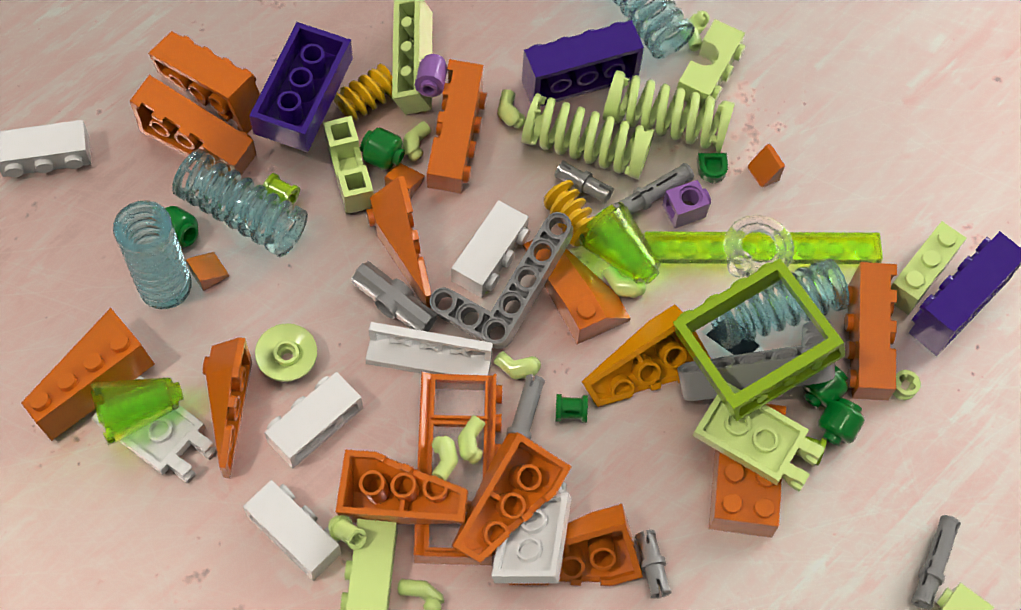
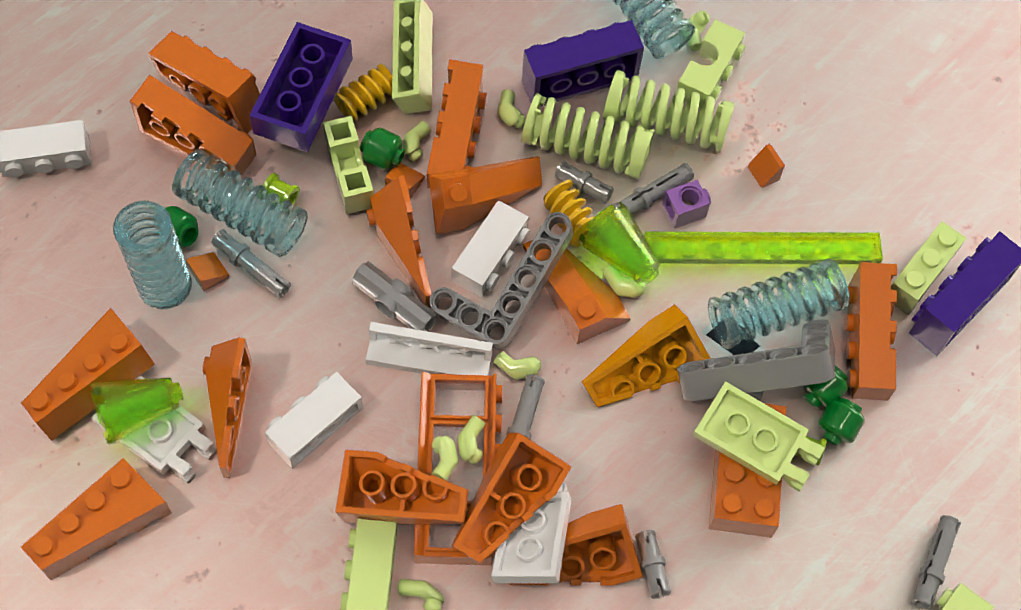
white brick [243,480,341,581] -> none
yellowish green dish [255,324,317,382] -> none
yellowish green pin [328,515,366,549] -> none
medium lavender brick [415,54,448,97] -> none
green bush [555,394,588,423] -> none
lime window [673,258,845,422] -> none
green tile [697,153,728,183] -> none
clear piece [724,215,795,277] -> none
yellowish green bush [893,370,921,400] -> none
none -> orange wedge [20,458,172,580]
none -> light grey pin [211,229,291,299]
none -> orange wedge [429,156,542,234]

